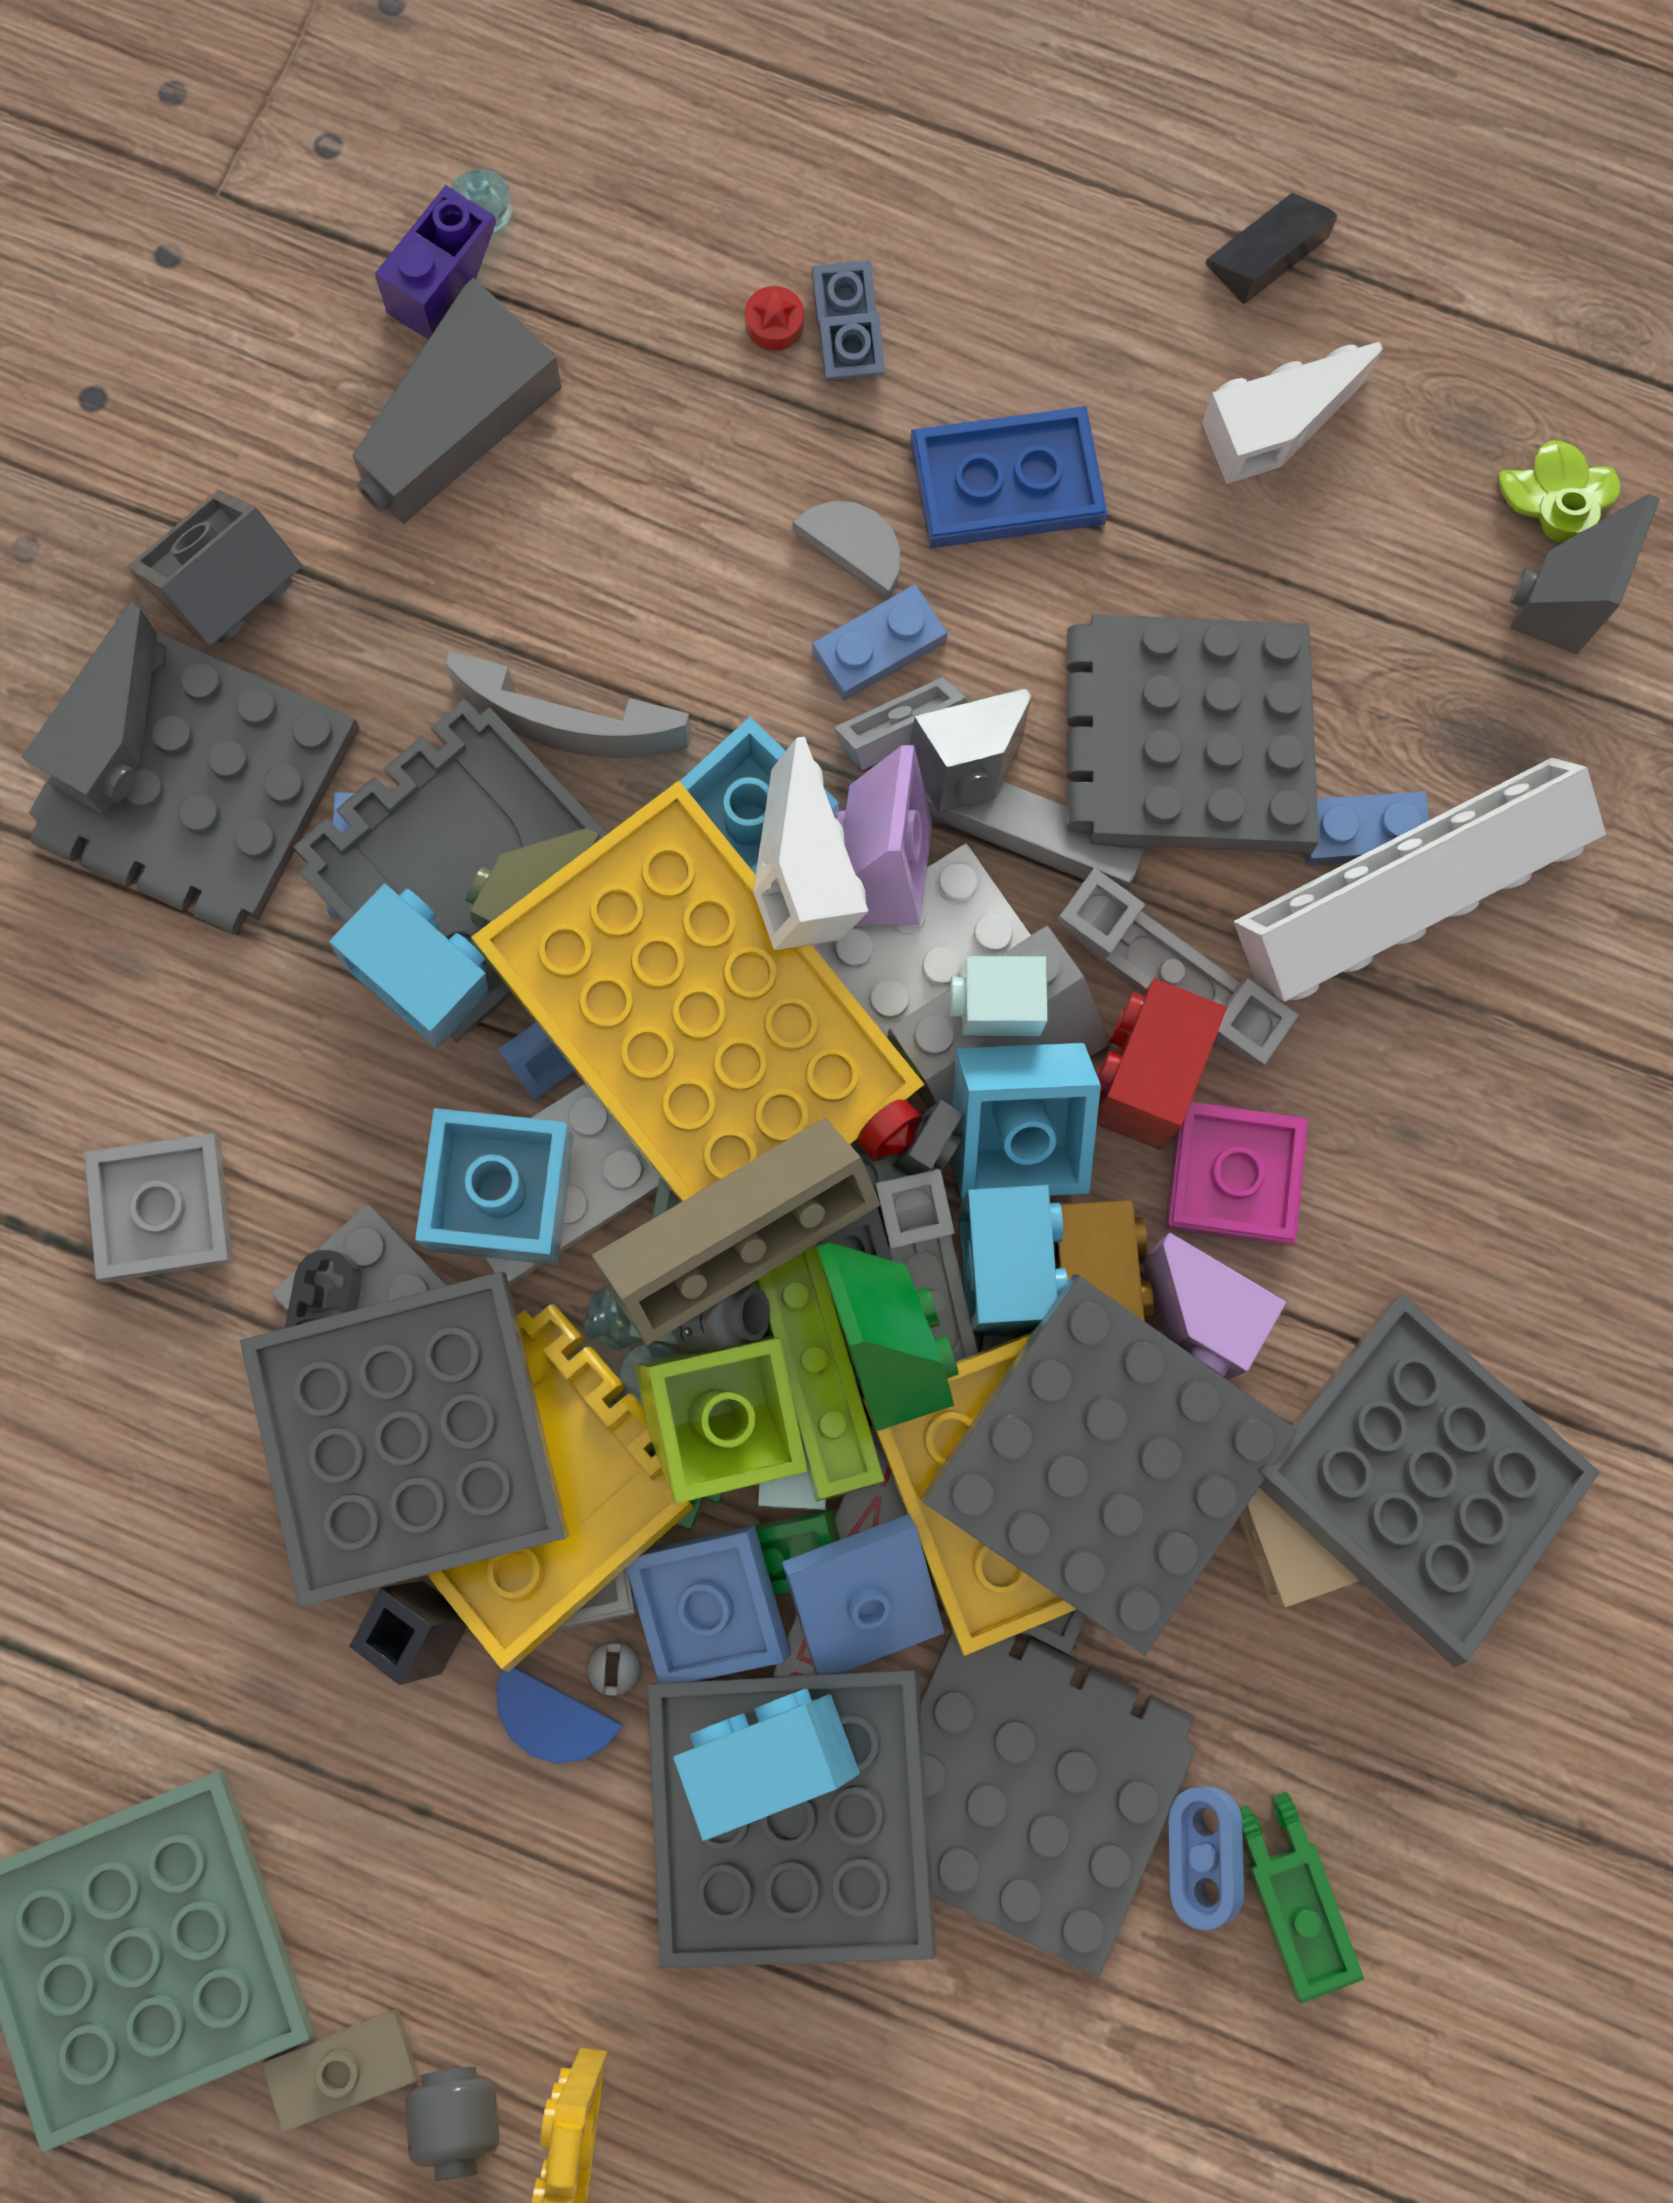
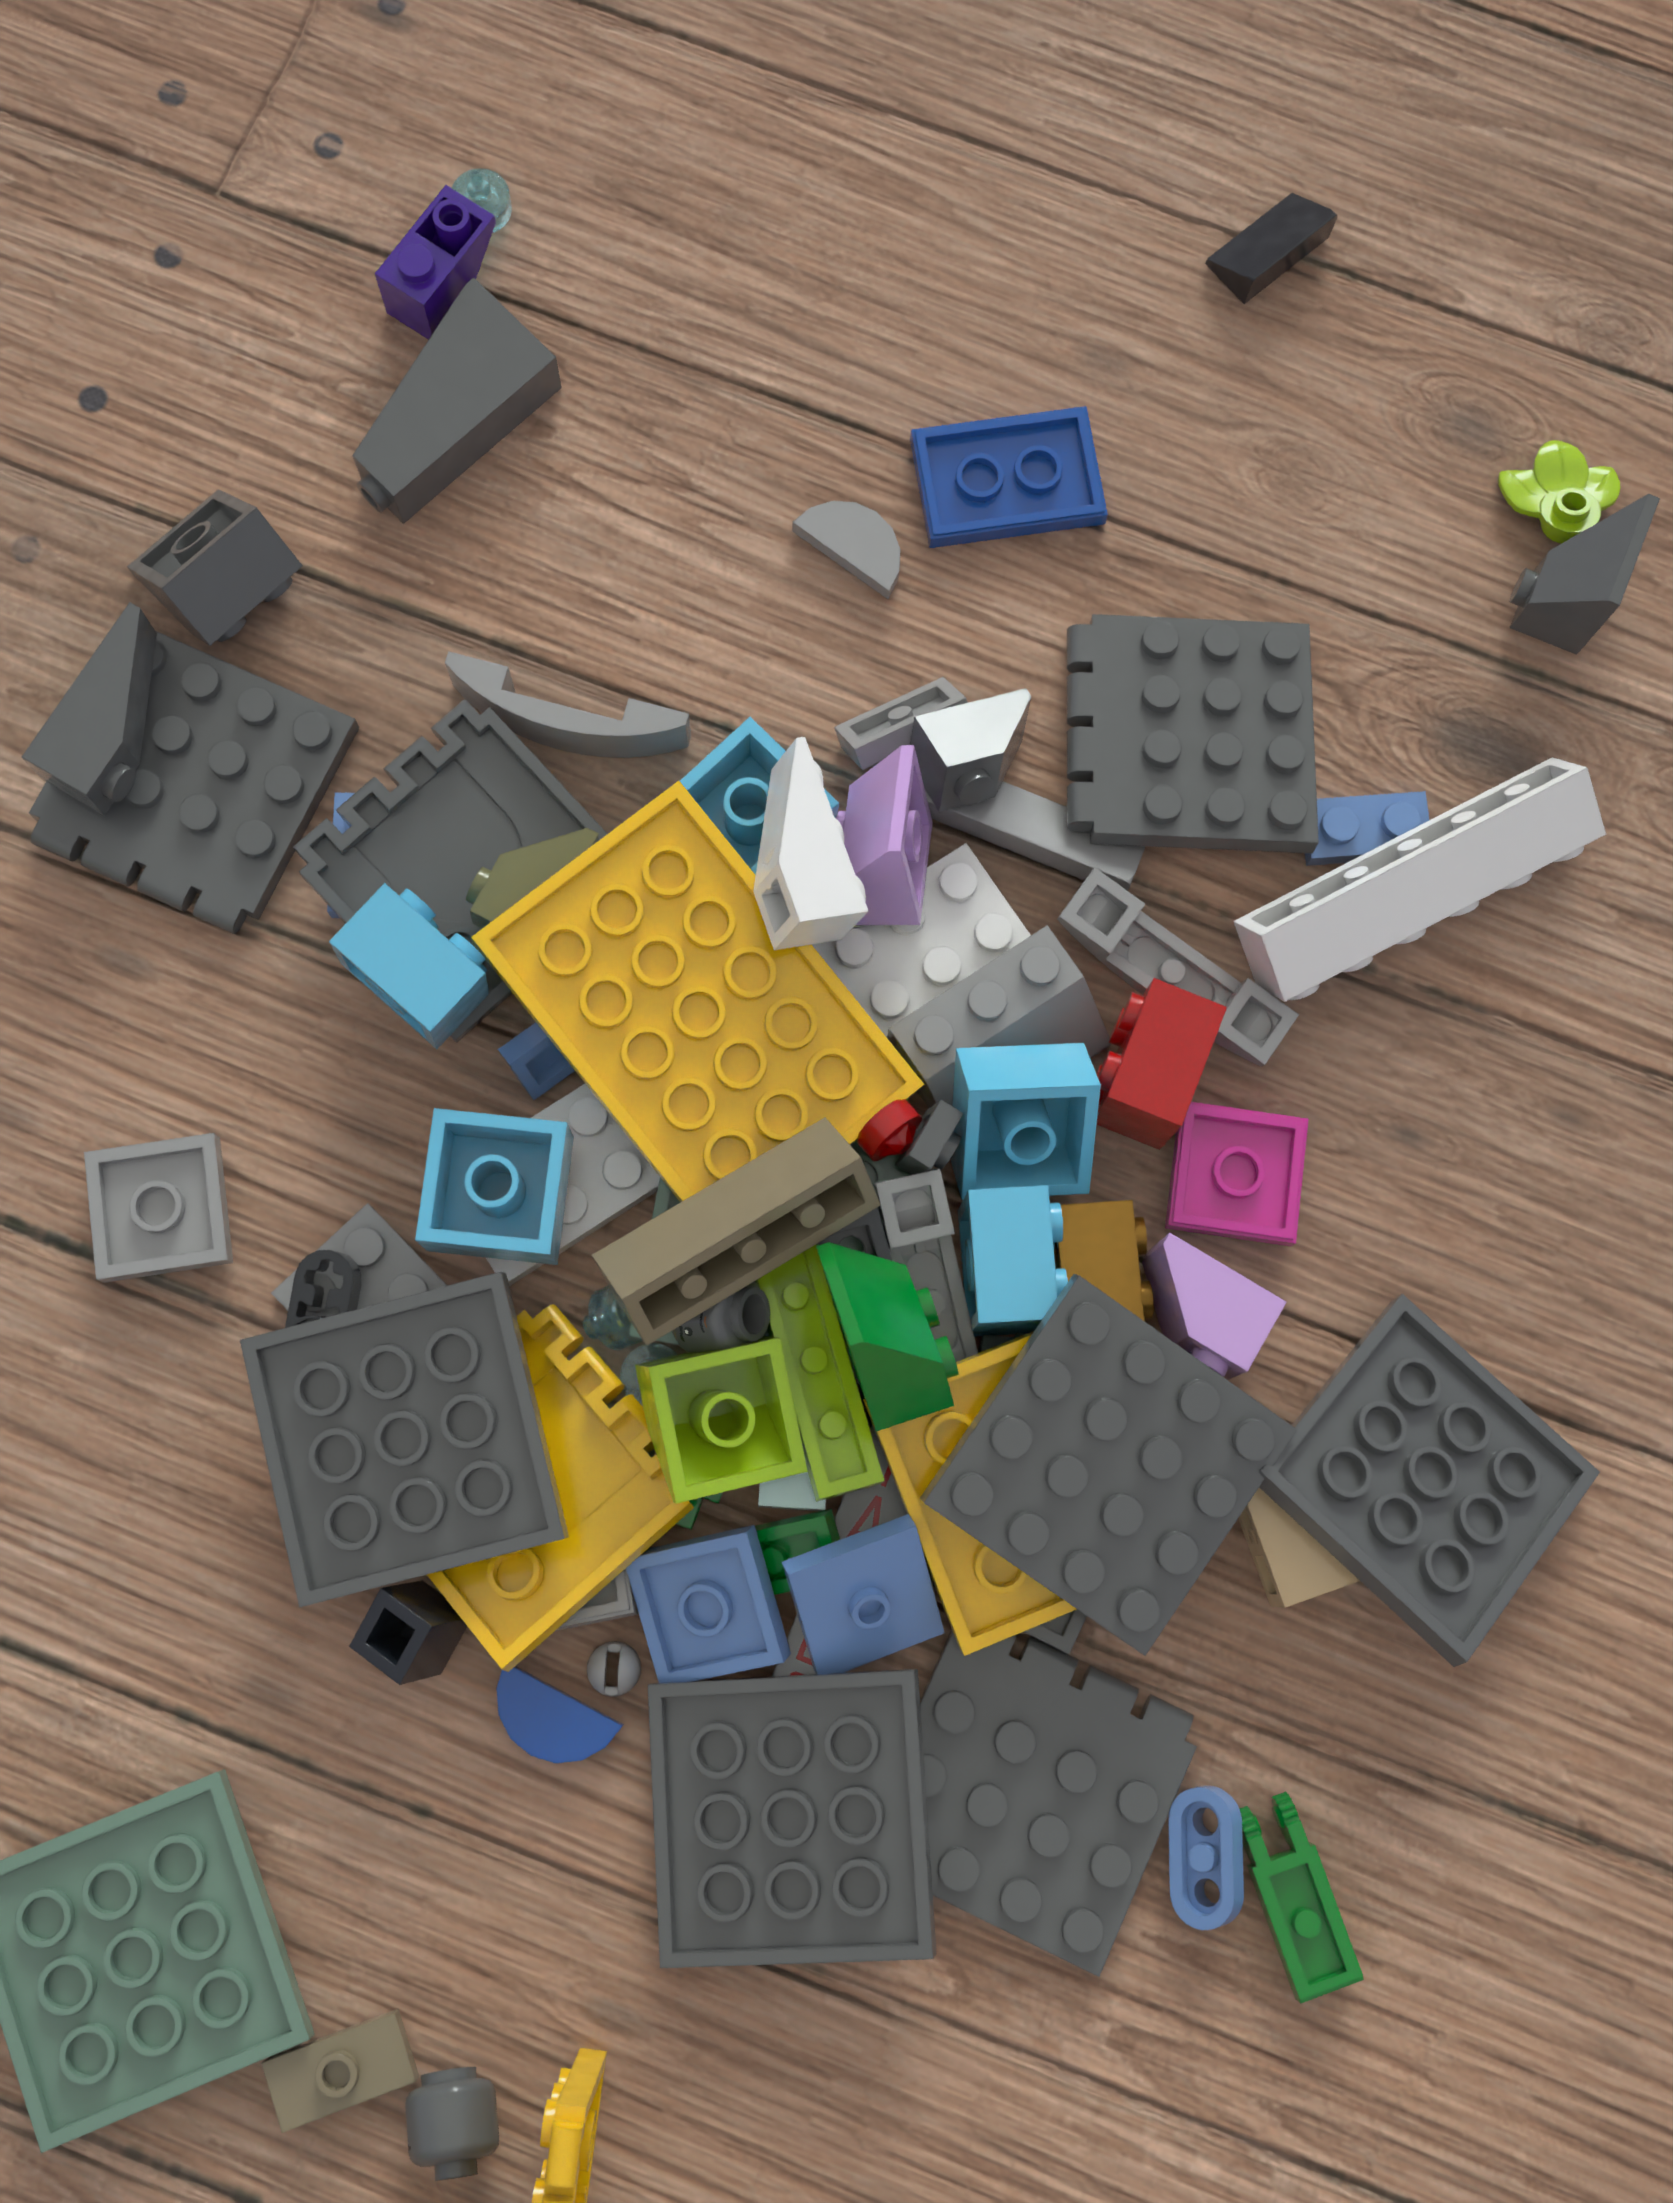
medium azure brick [673,1688,860,1841] -> none
red tile [745,286,804,350] -> none
sand blue slope [811,260,885,381] -> none
medium blue plate [812,584,948,701] -> none
light aqua brick [950,956,1047,1036] -> none
white slope [1202,341,1383,484] -> none

